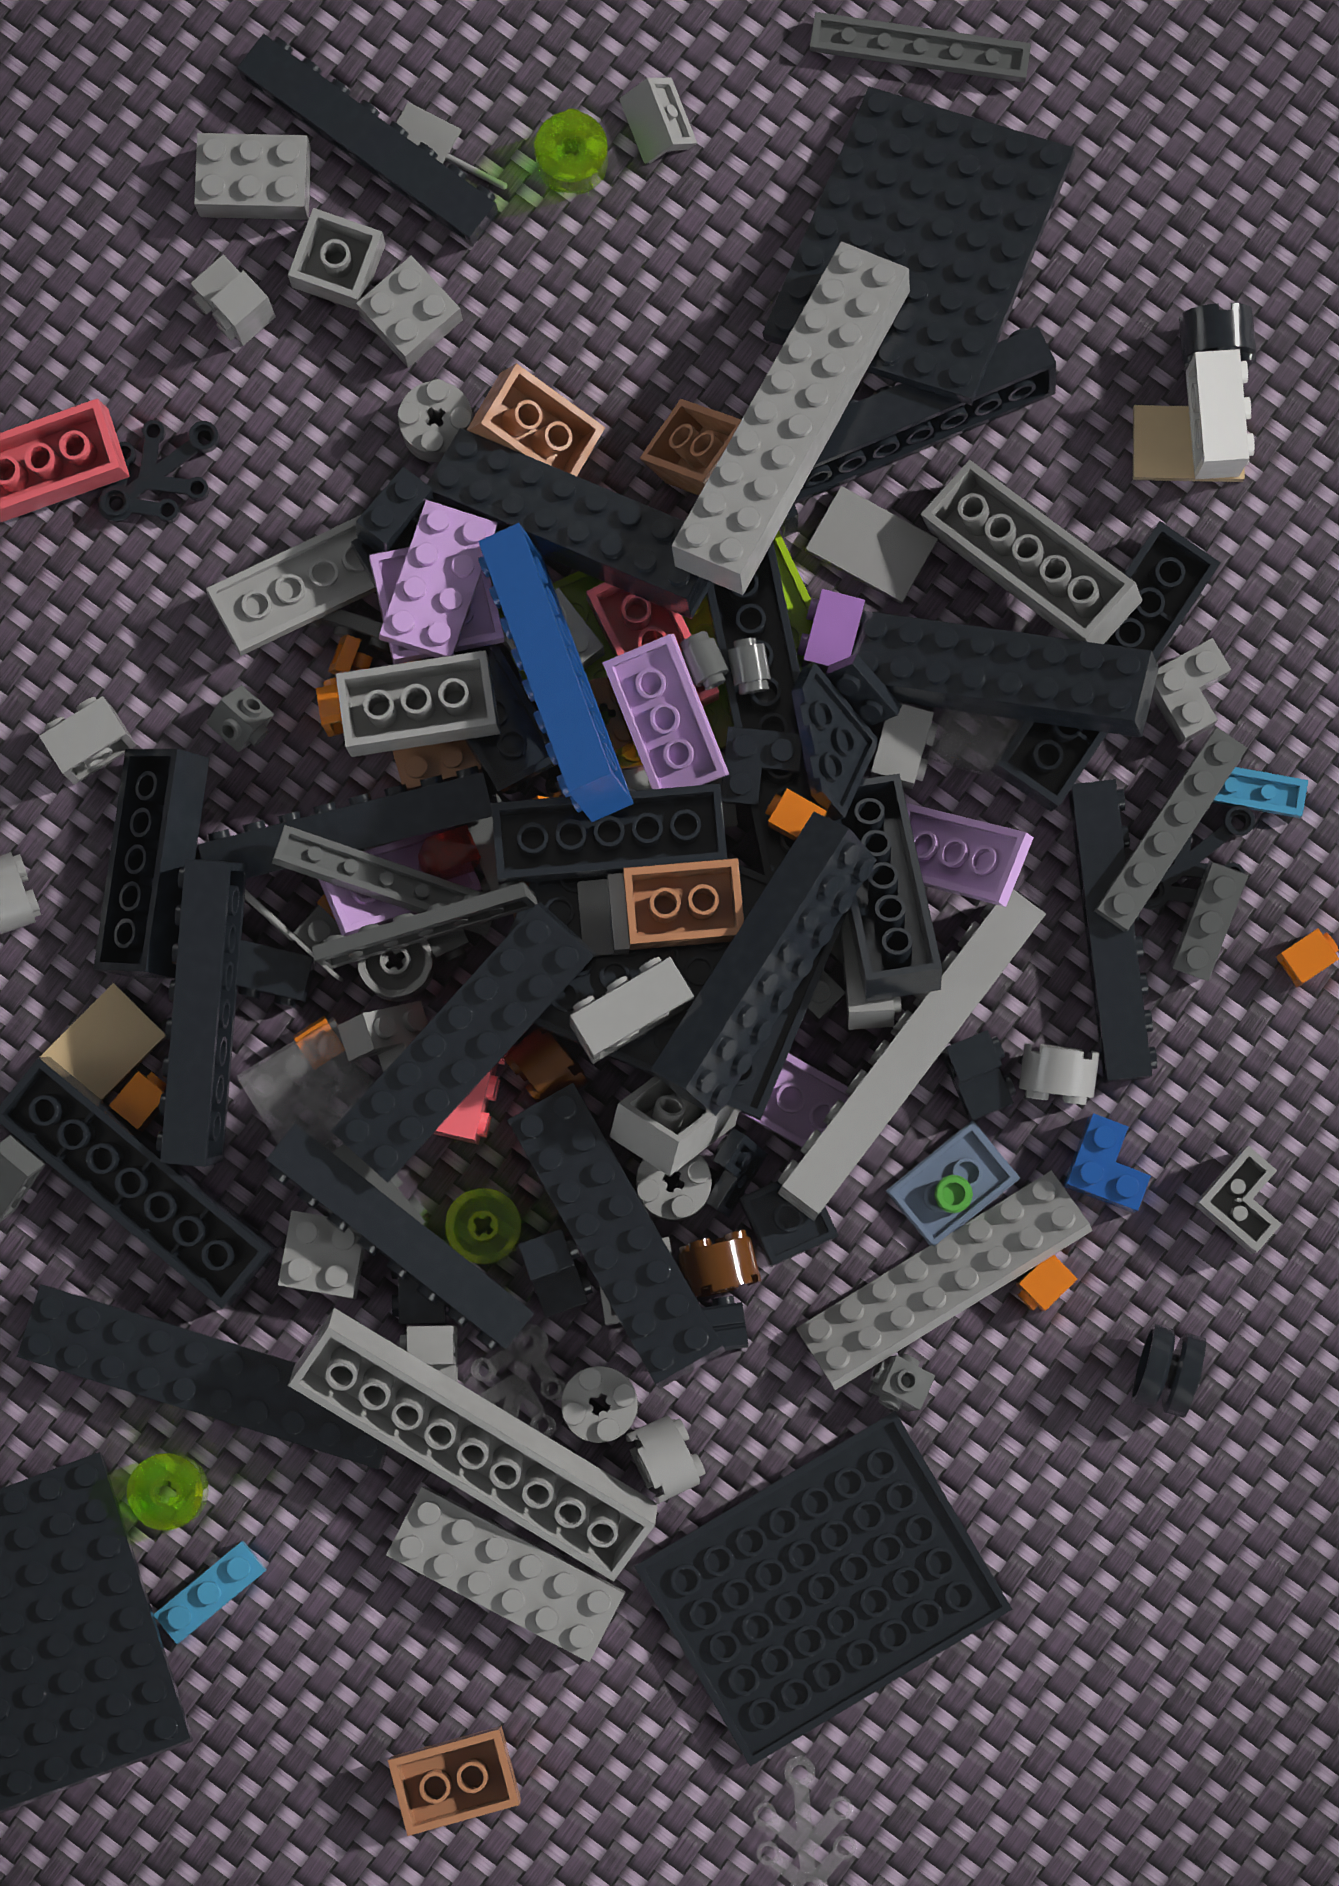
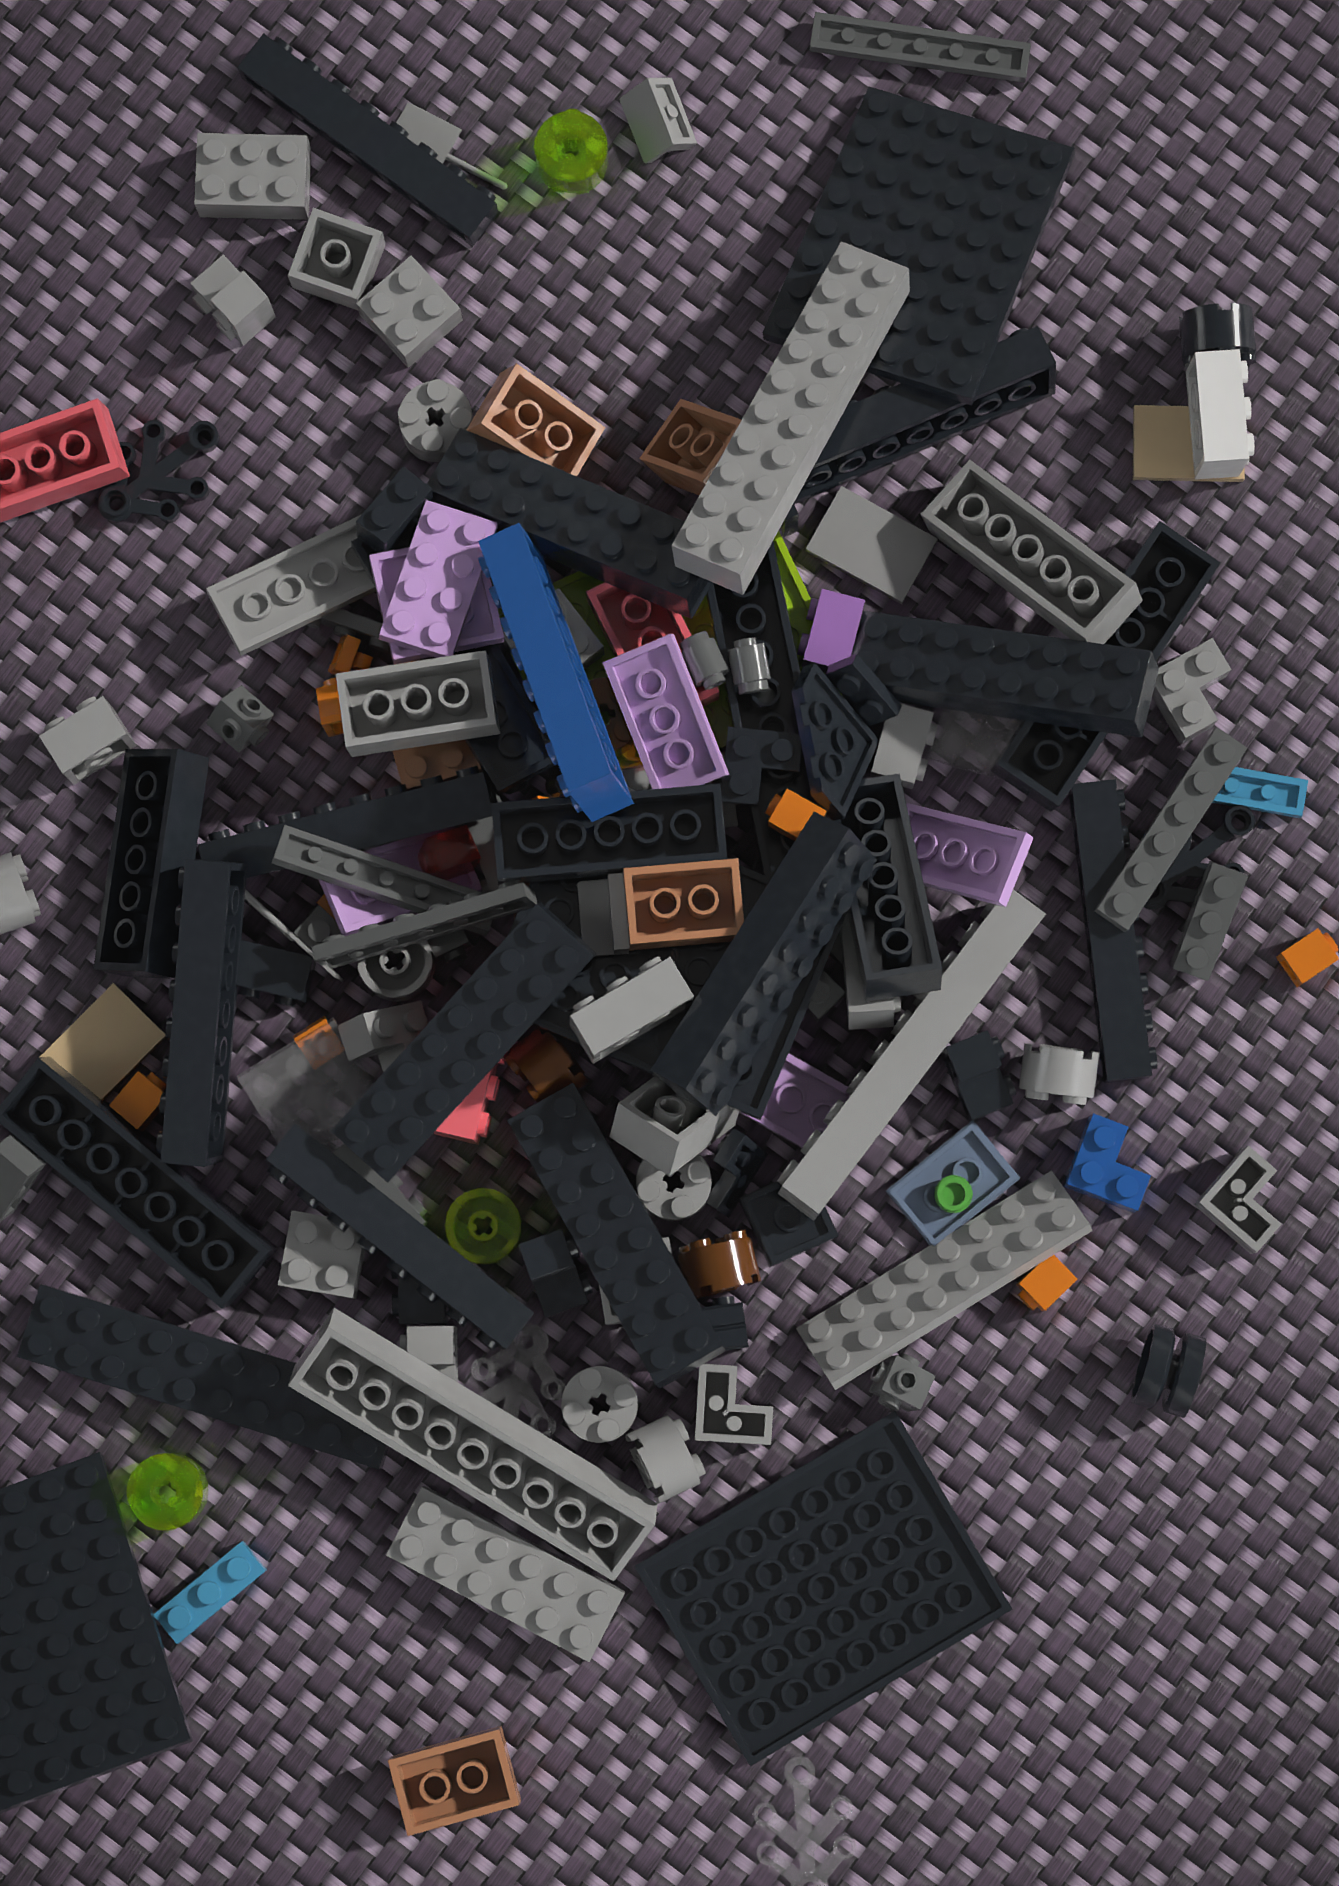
none -> light grey brick [695,1364,773,1445]

